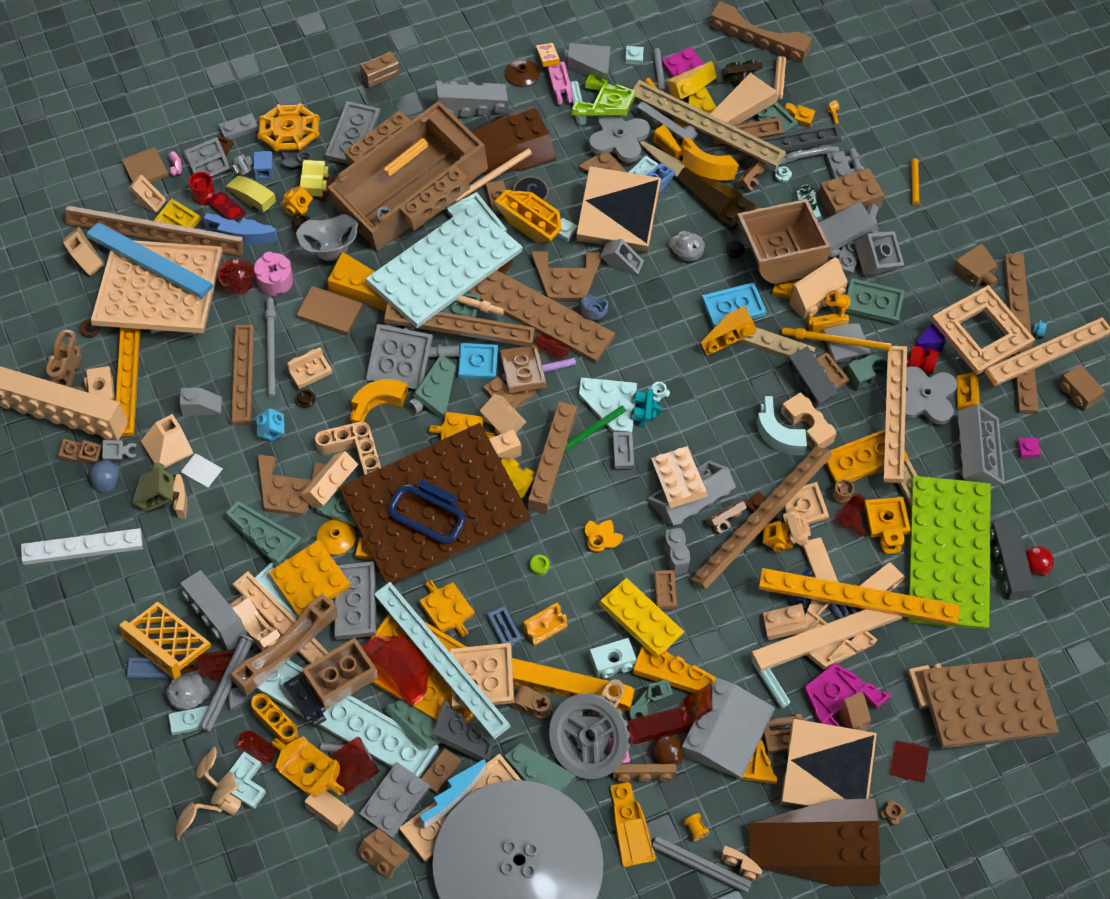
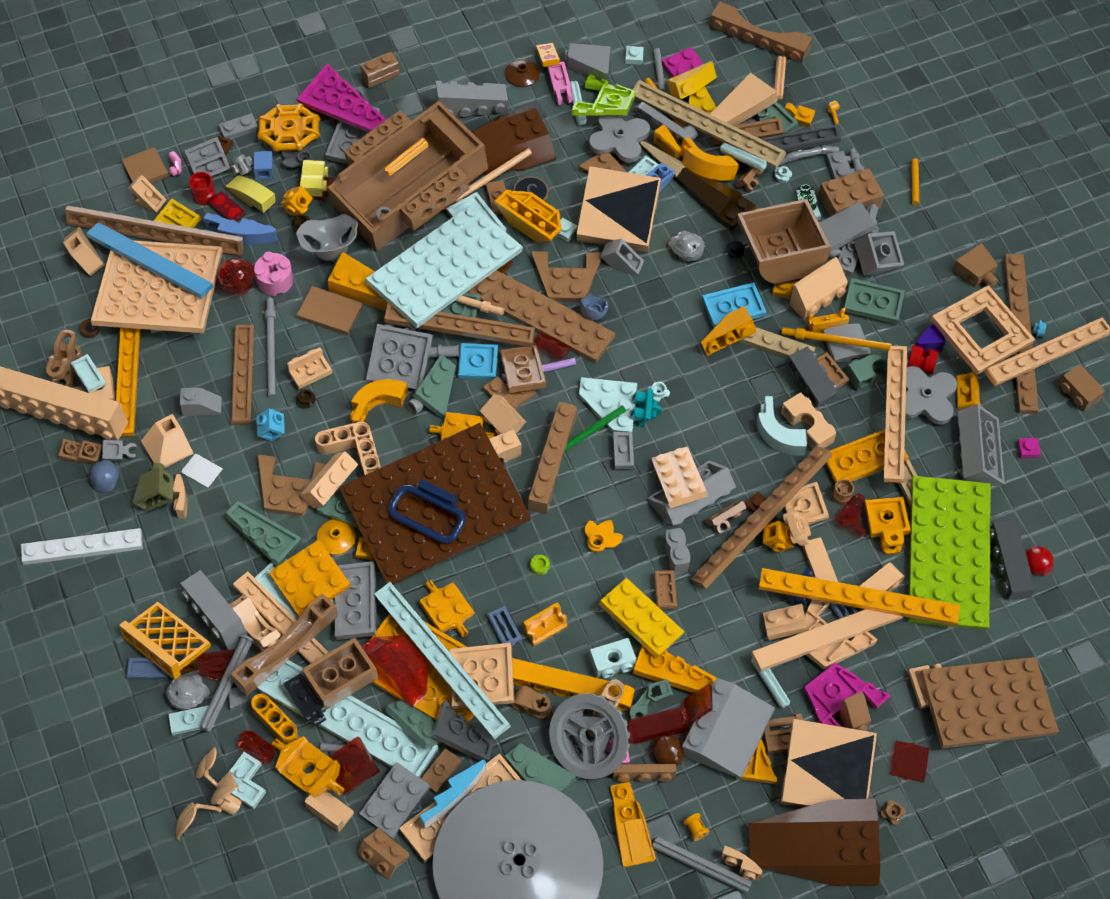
yellow bracket [501,458,535,499] -> none
dark brown plate [721,60,763,84] -> none
light orange bush [826,290,850,310] -> none
none -> light aqua tile [71,354,106,393]
none -> dark pink wing [296,63,386,133]
none -> light aqua axle [720,143,767,171]

